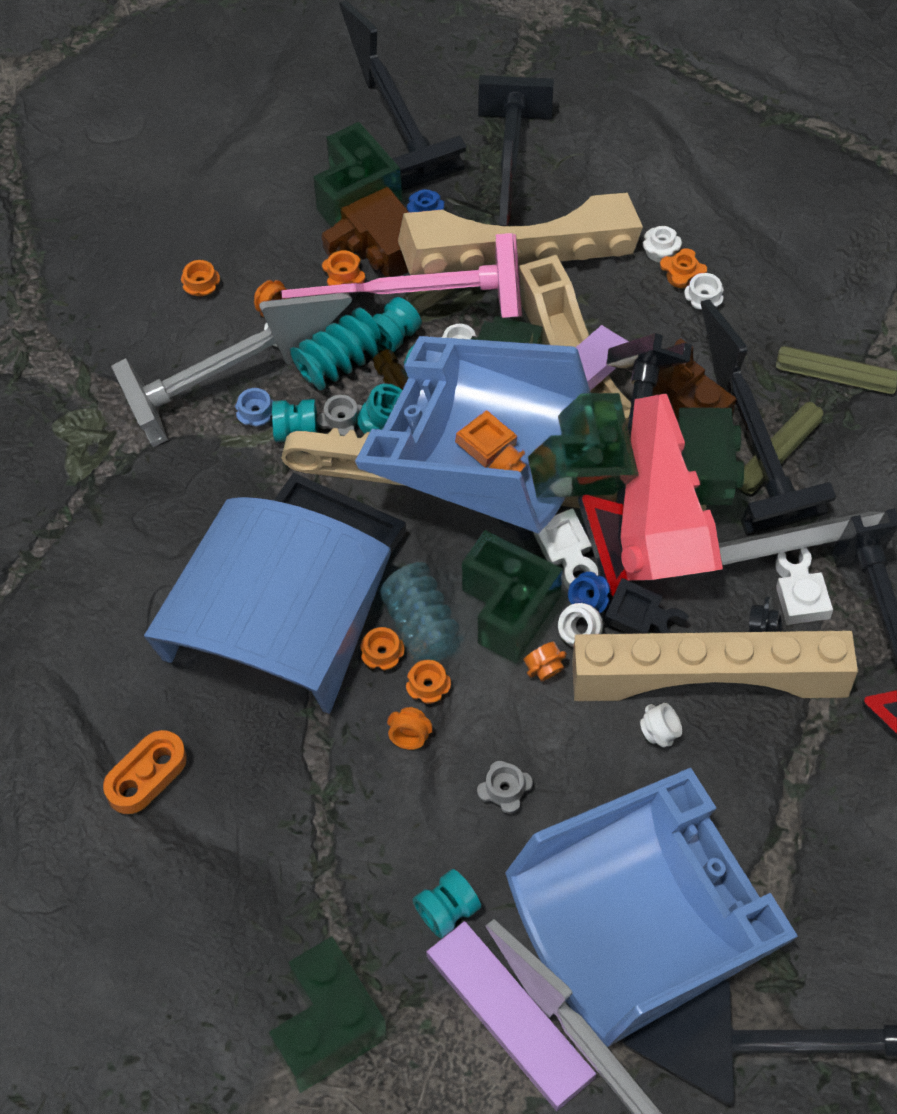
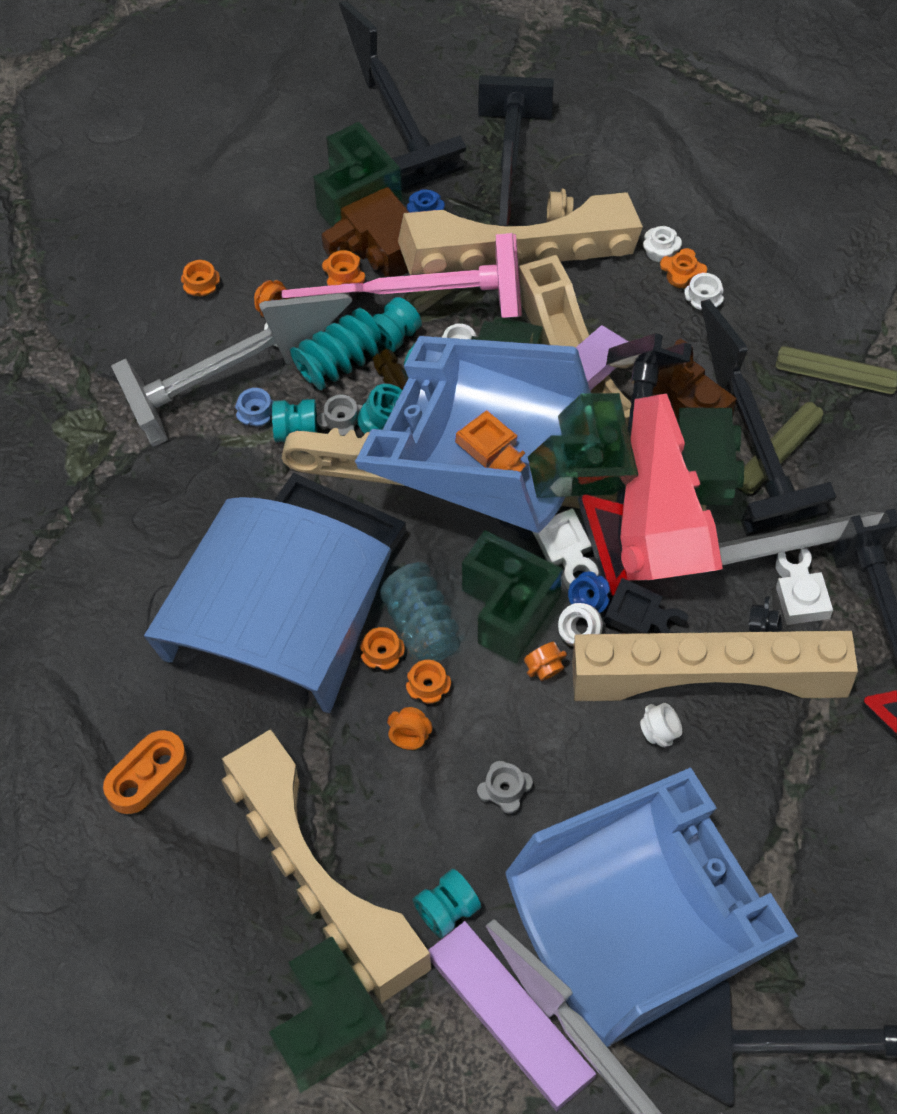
none -> tan arch [221,729,431,1003]
none -> tan plate [547,188,573,222]

